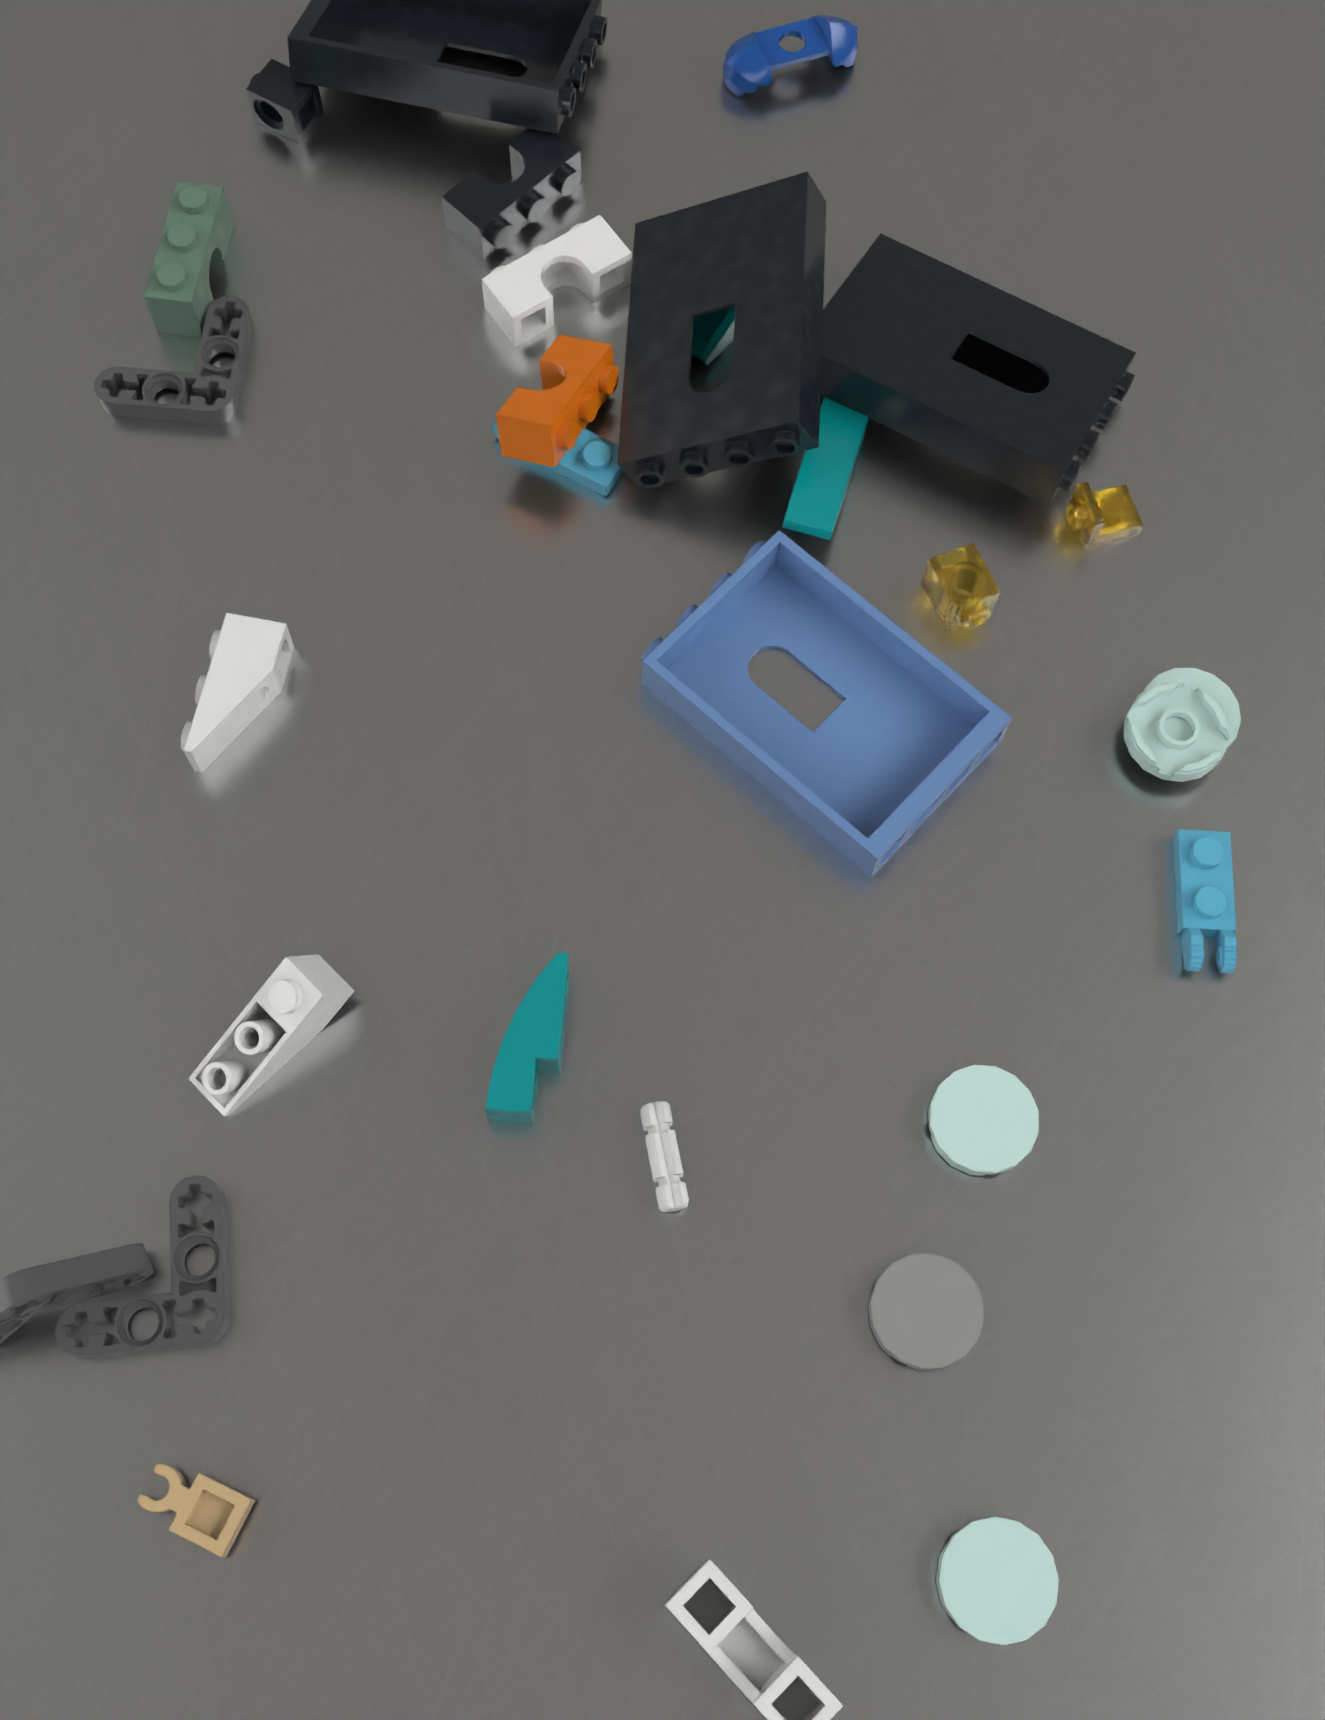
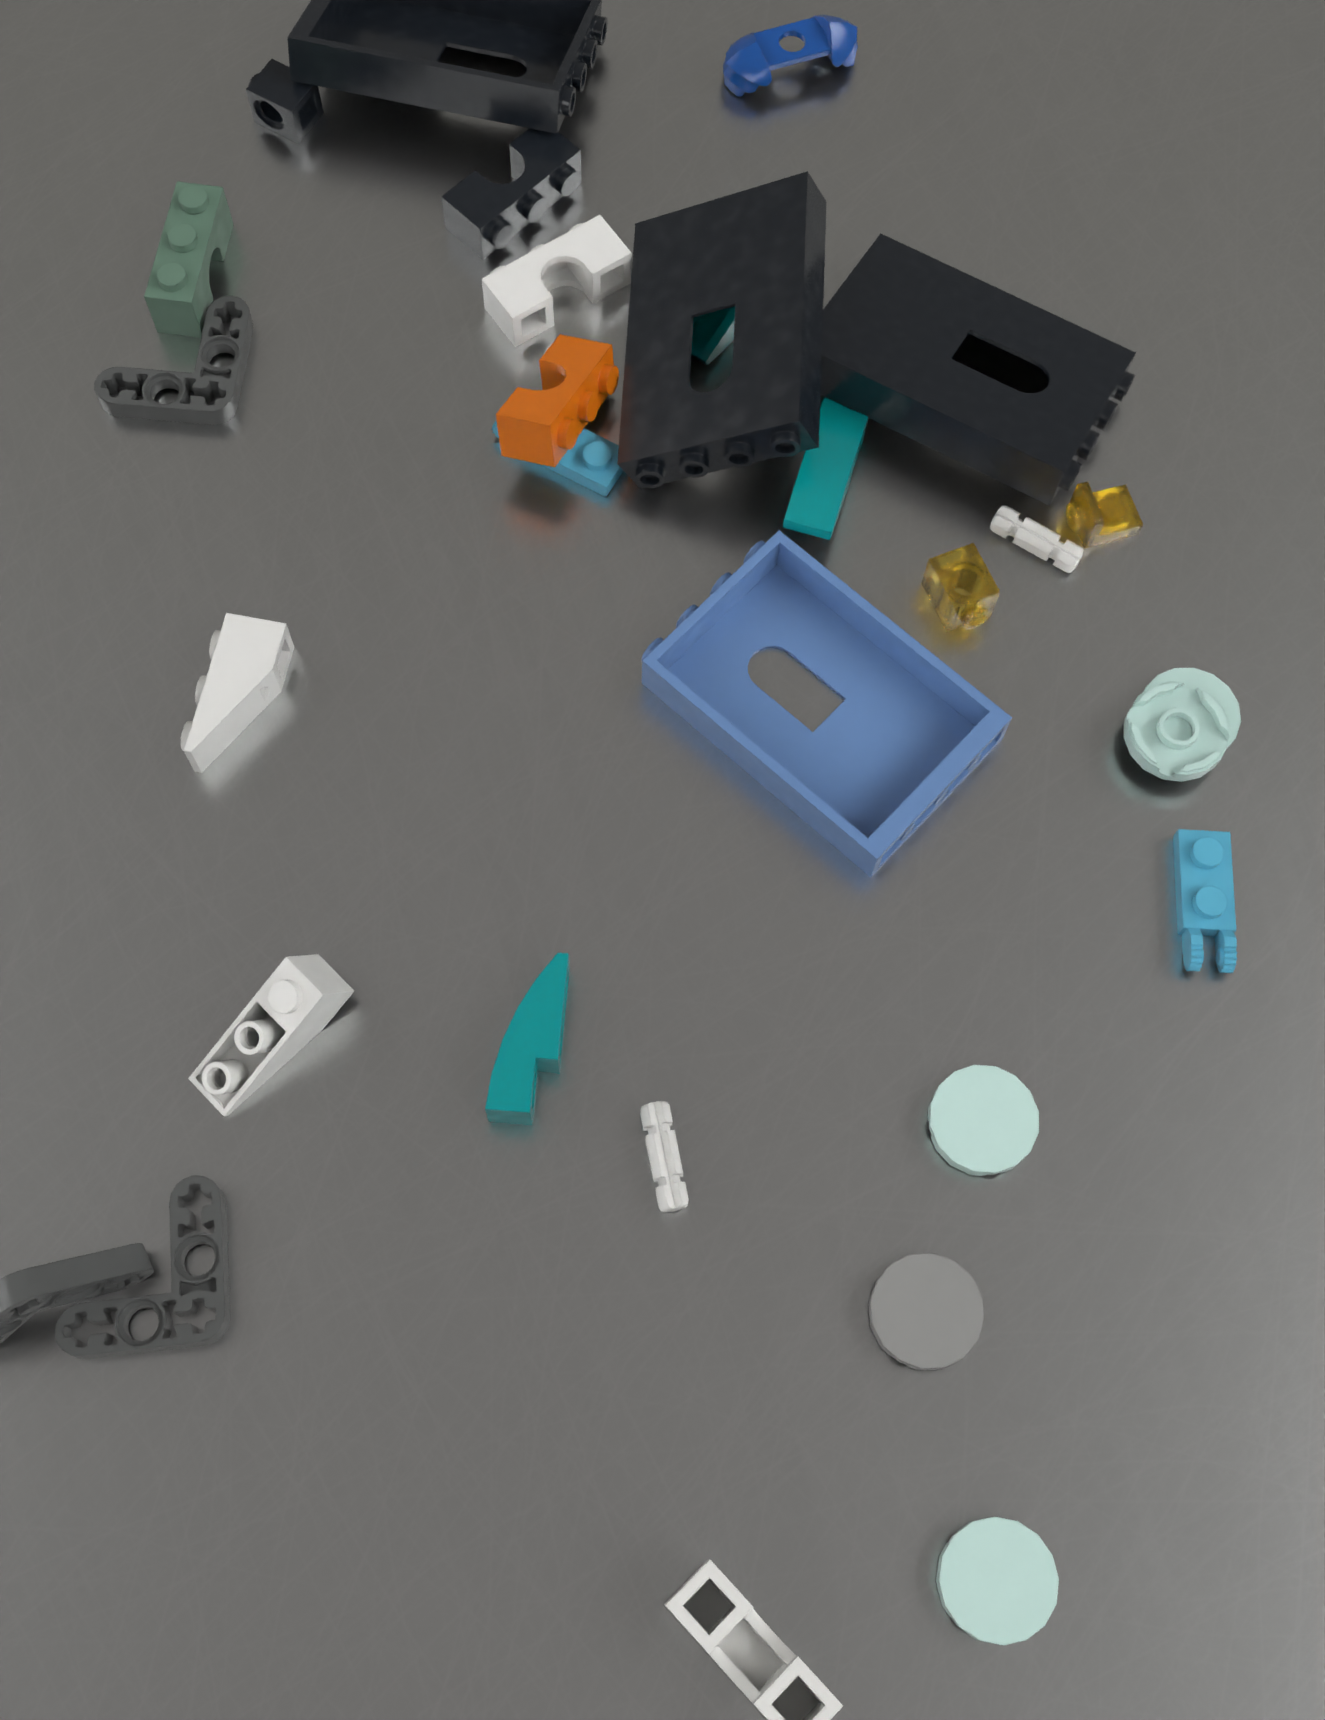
tan plate [137,1464,255,1558] -> none
none -> white axle [990,505,1084,573]

